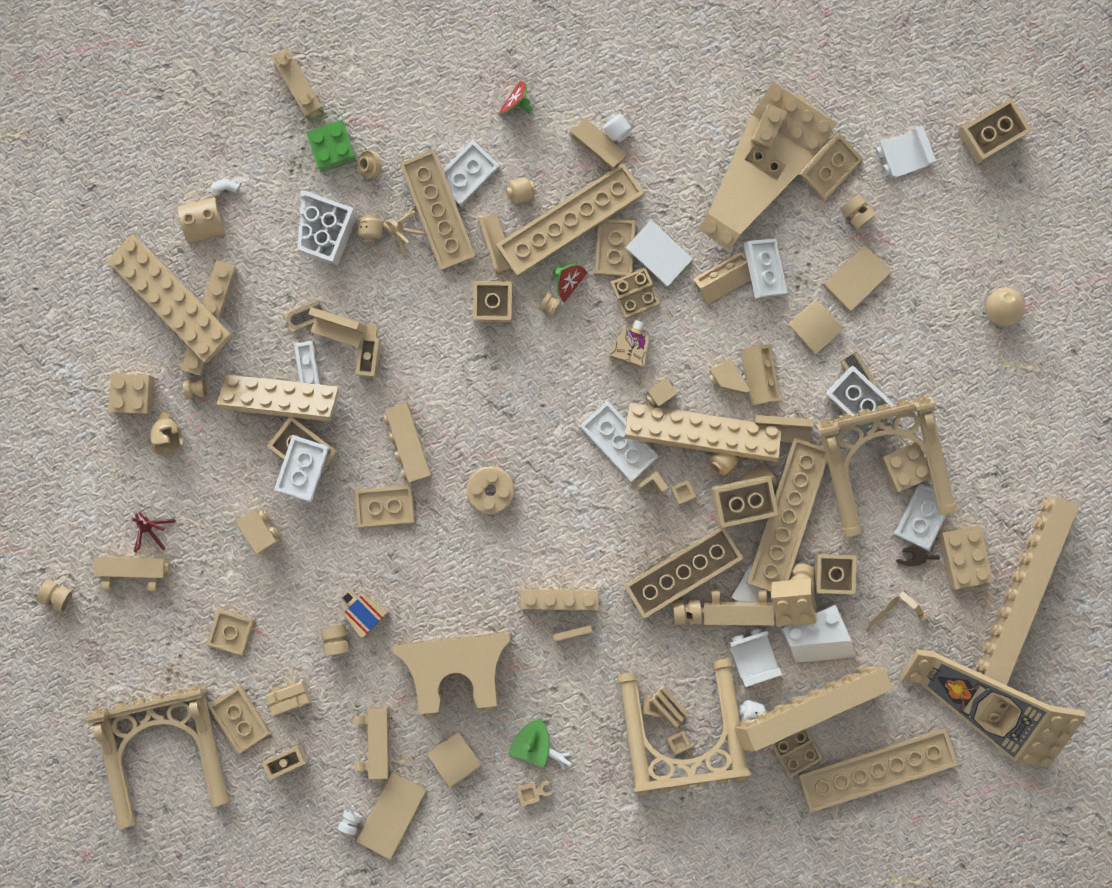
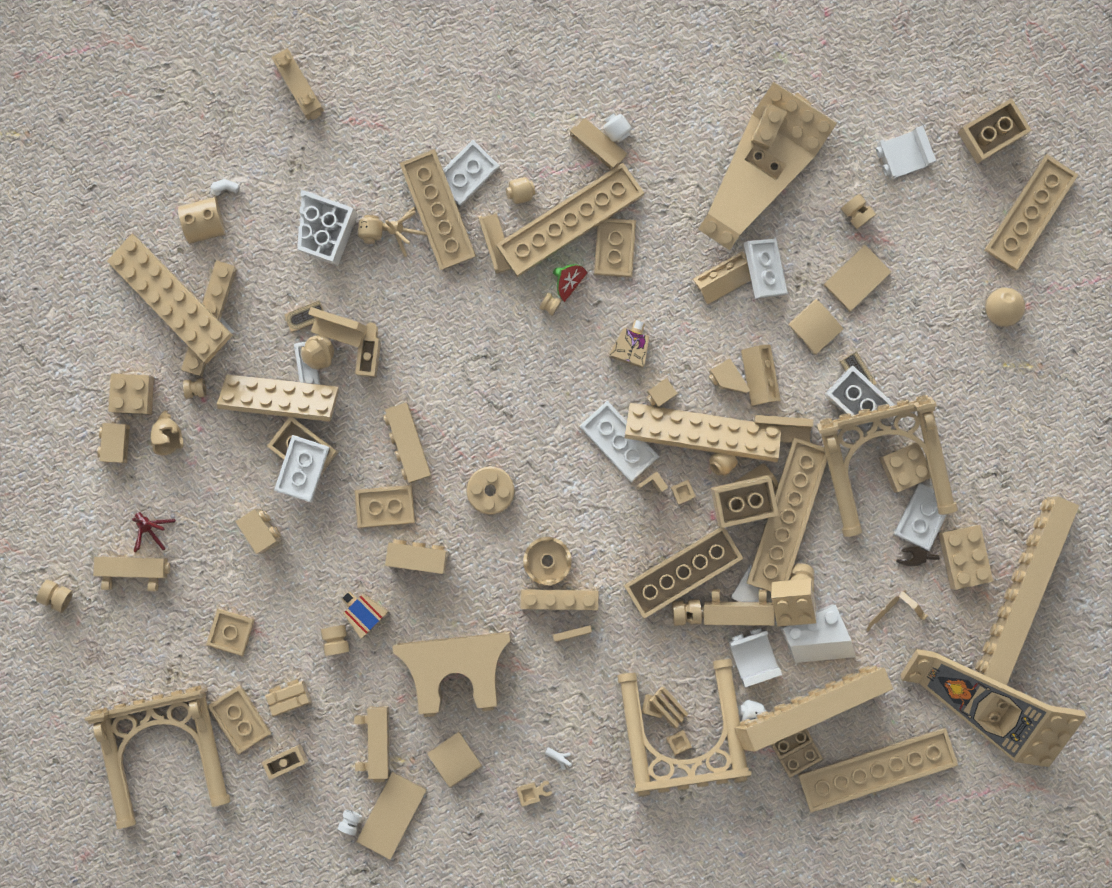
bright green brick [306,120,357,172] -> none
tan plate [357,150,381,179] -> none
tan brick [473,281,513,323] -> none
shield [499,81,533,114] -> none
bright green shield [508,718,549,767] -> none
tan slope [610,267,660,319] -> none
white tile [625,220,693,287] -> none
tan tile [799,132,863,201] -> none
tan brick [814,554,857,595] -> none
none -> tan brick [97,423,130,464]
none -> tan helmet [301,335,334,370]
none -> tan brick [385,539,448,574]
none -> tan plate [523,537,572,585]
none -> tan plate [984,154,1079,271]

